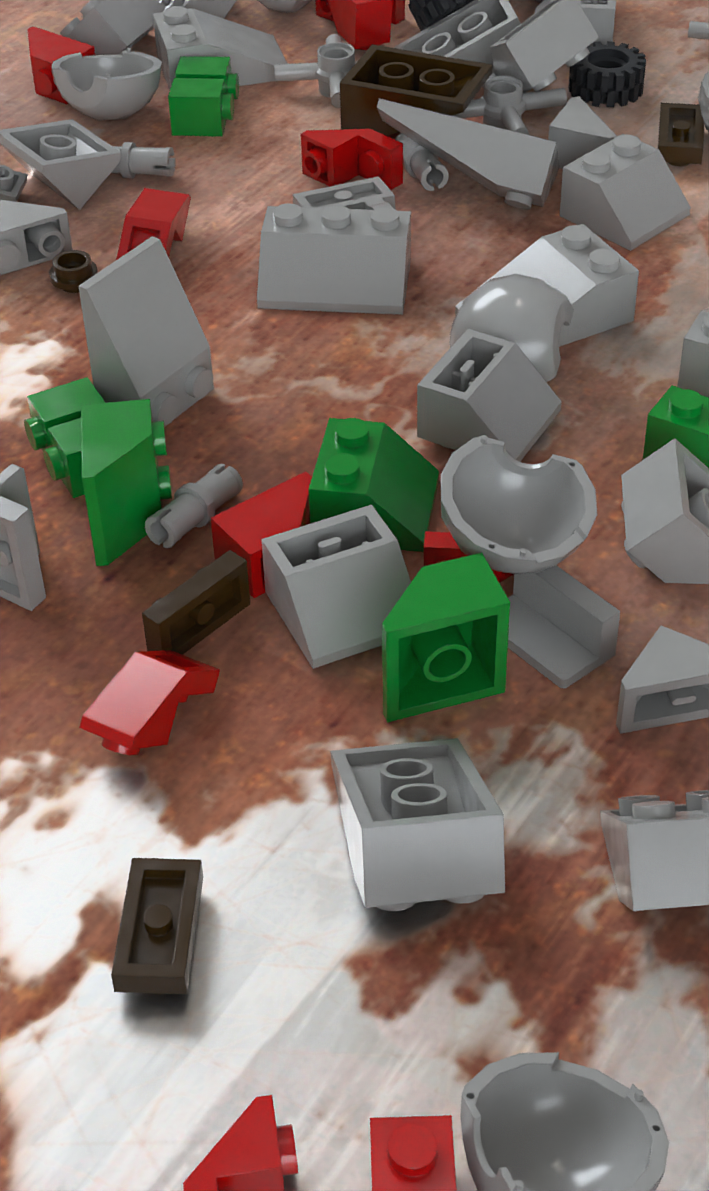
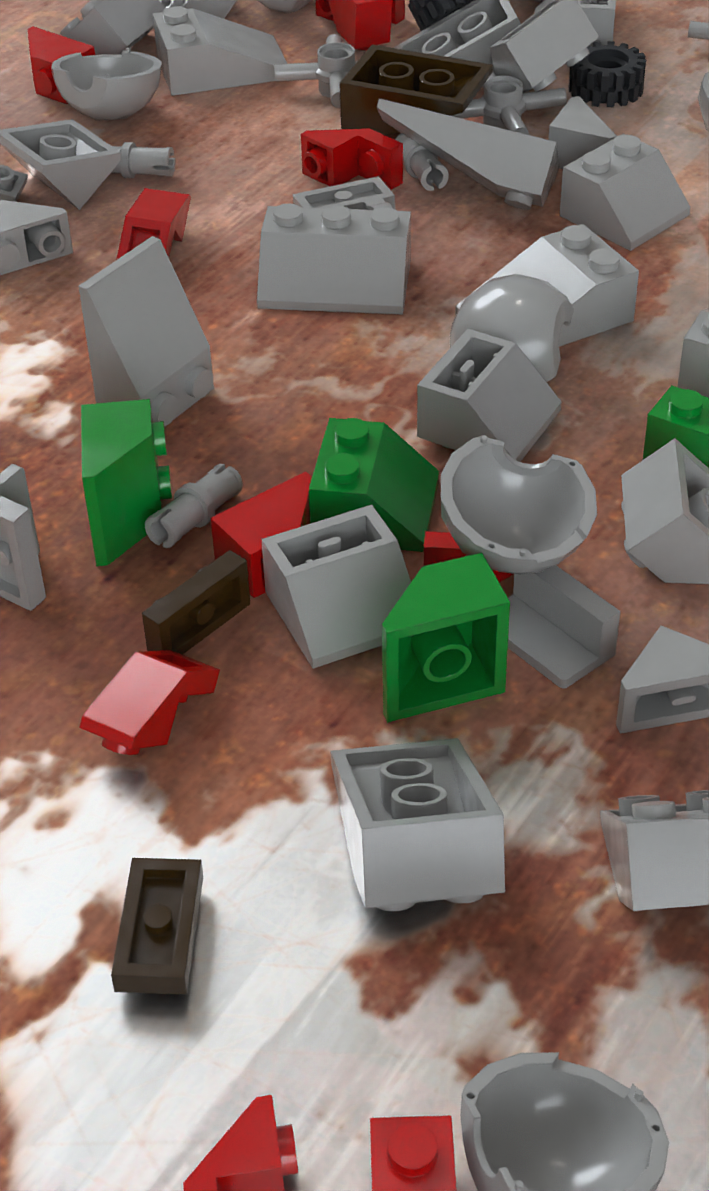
green piece [24,377,106,498] -> none
dark brown plate [49,250,98,293] -> none
green piece [168,56,239,137] -> none
dark brown plate [657,103,704,166] -> none

